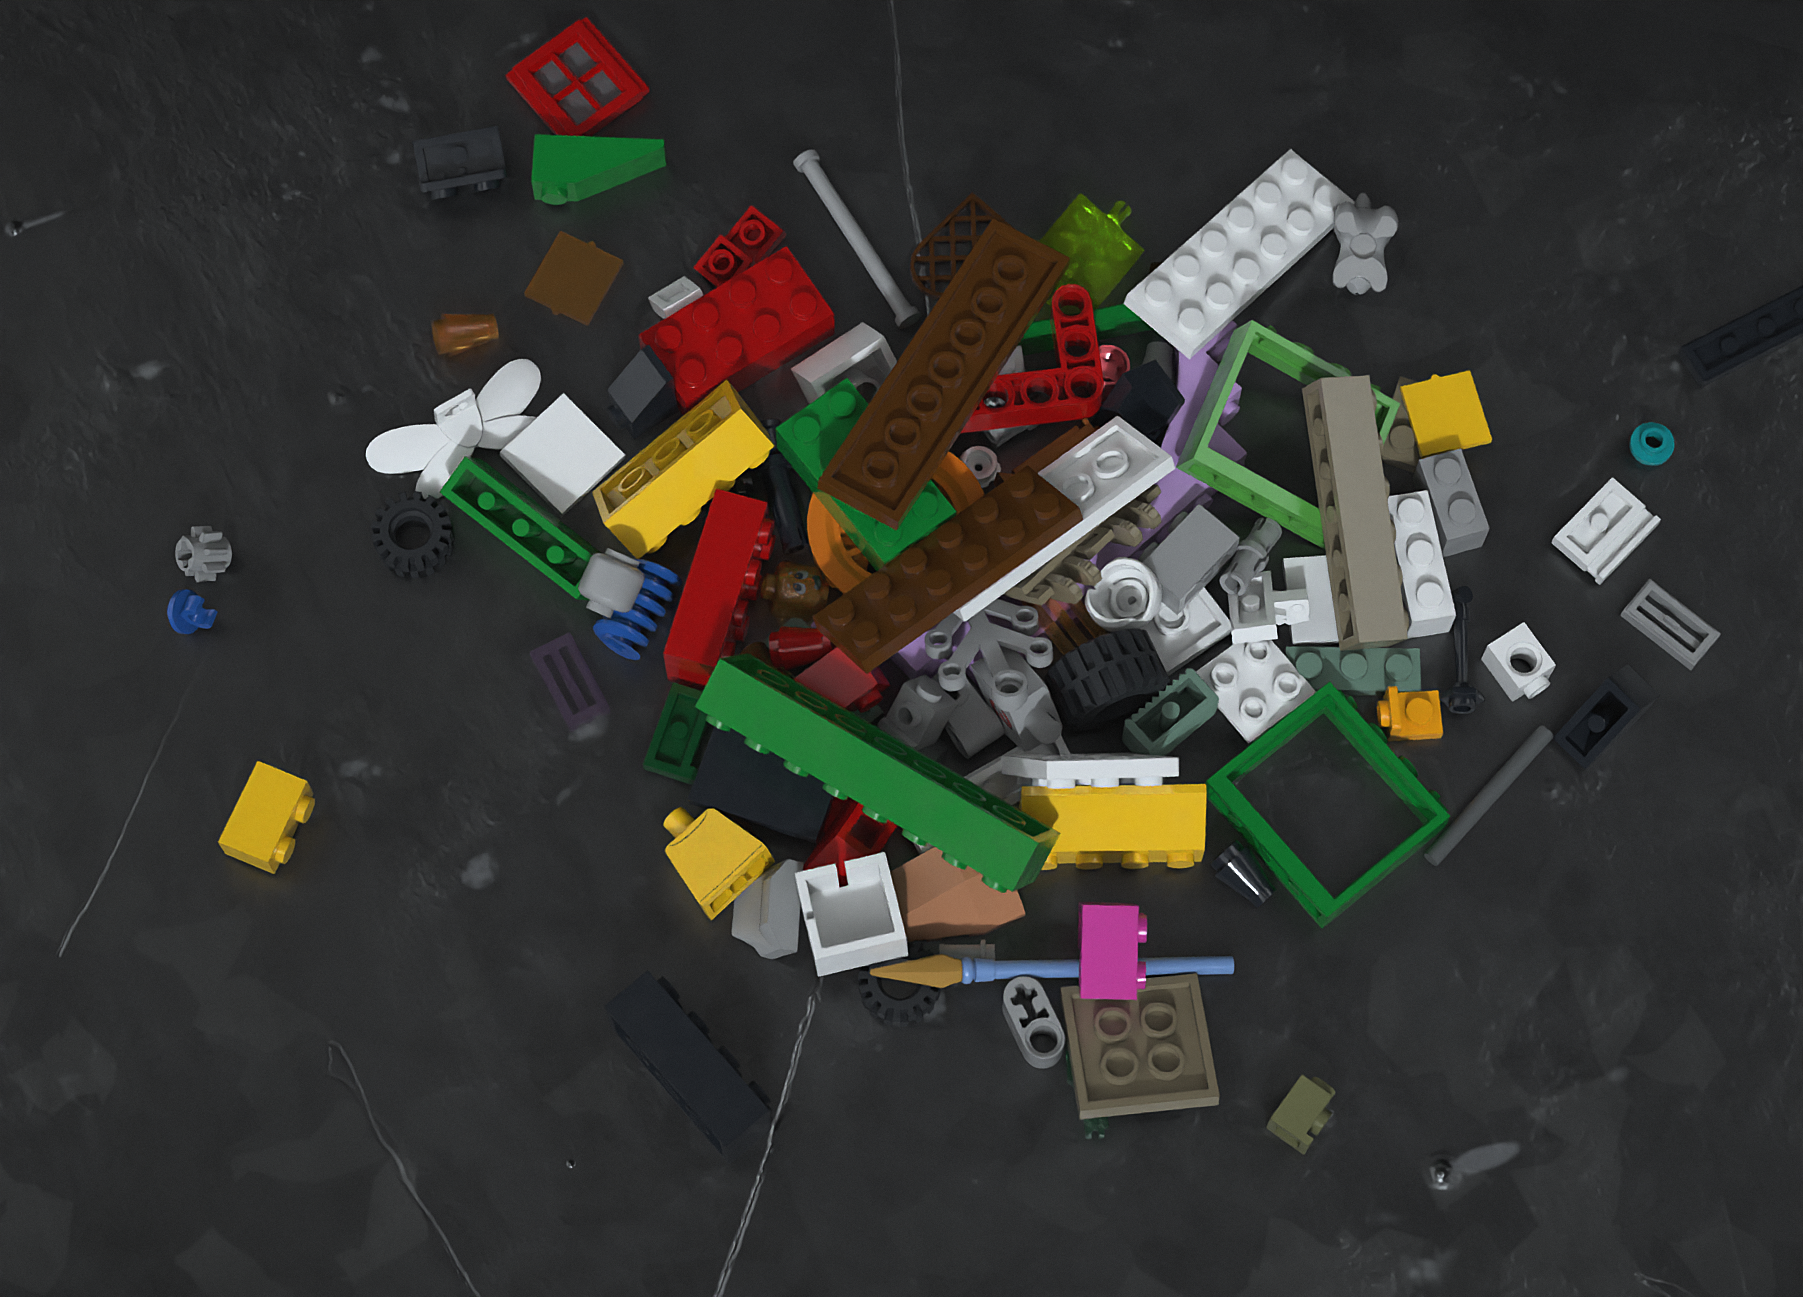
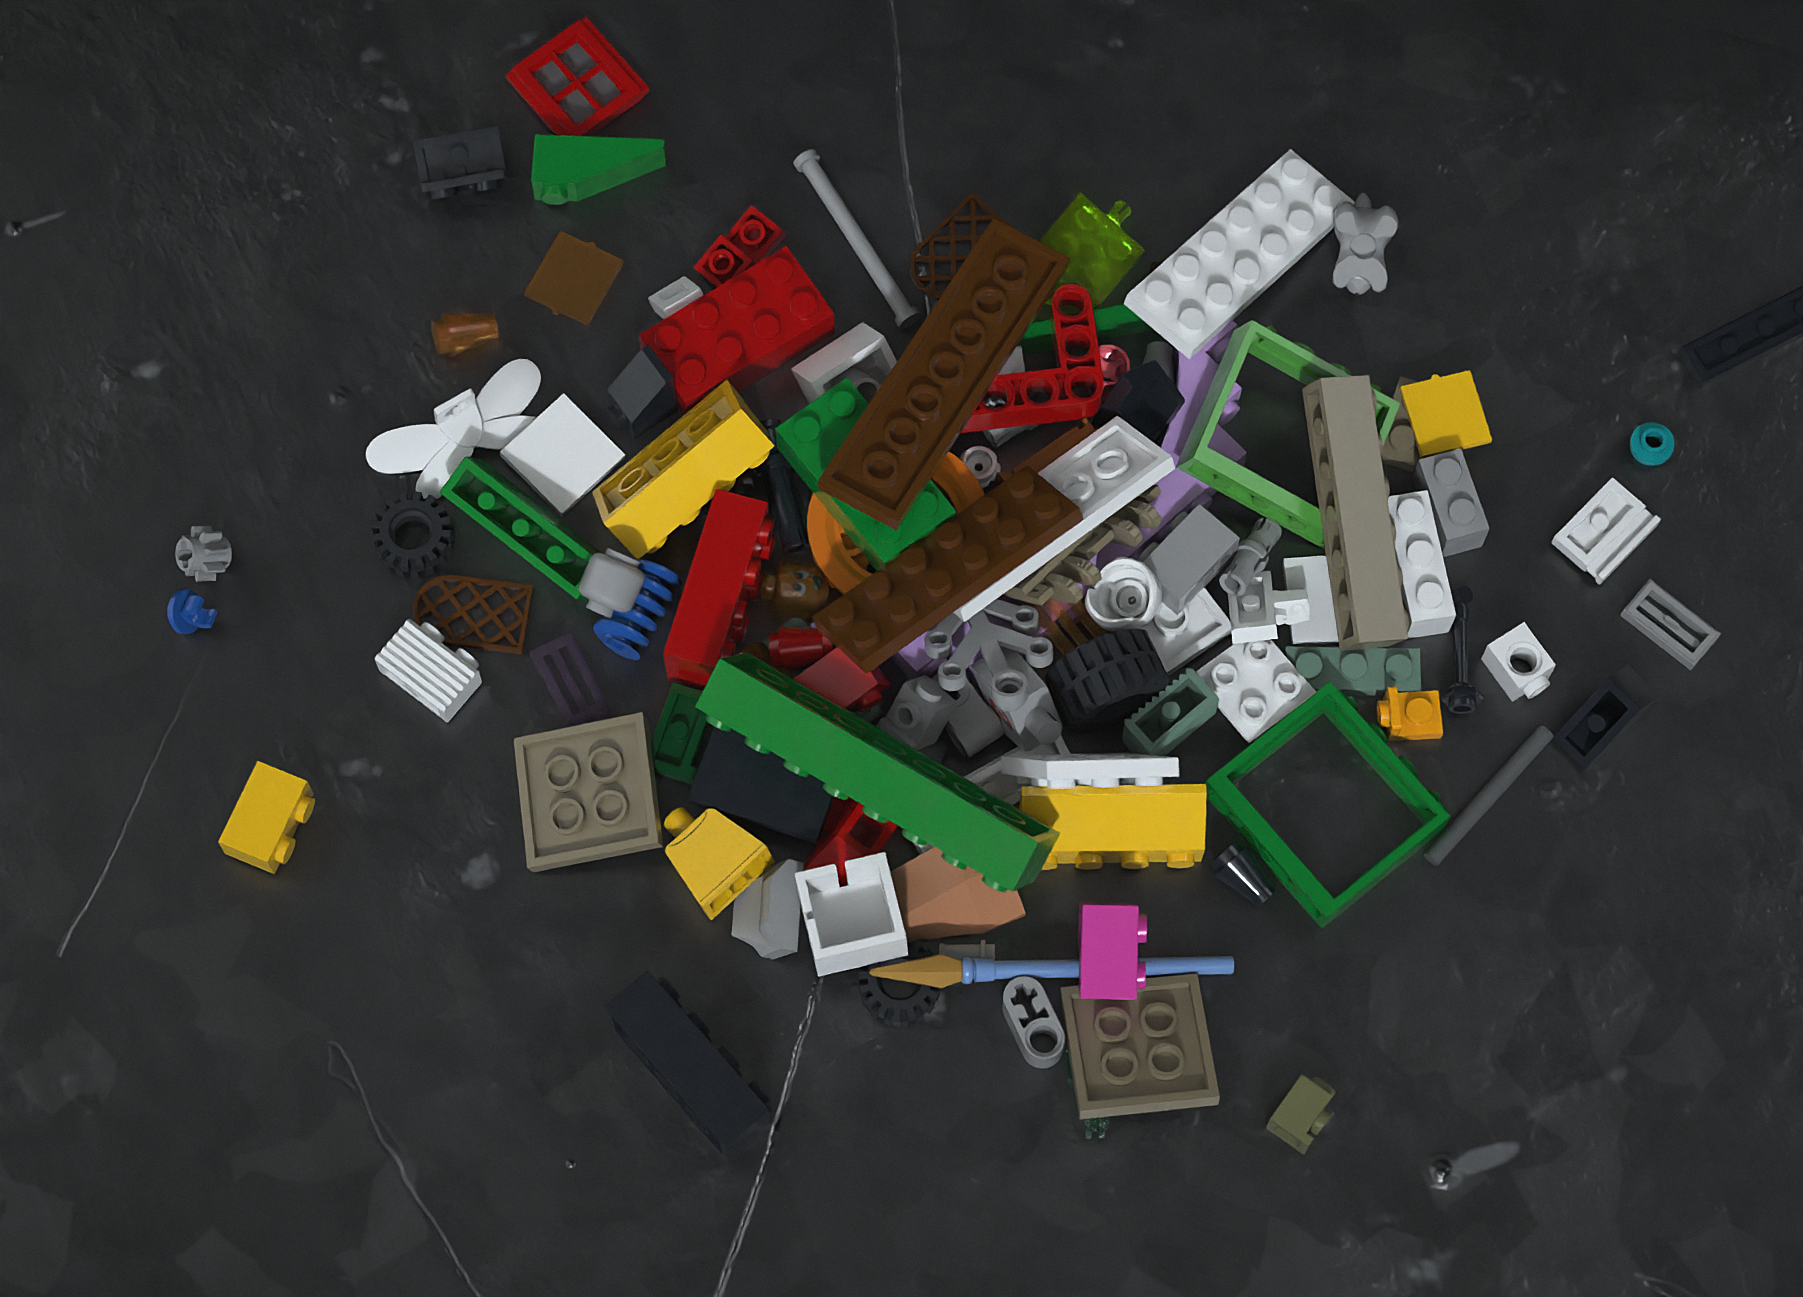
none -> white brick [375,619,482,723]
none -> reddish brown window [413,575,534,655]
none -> dark tan plate [513,712,663,872]

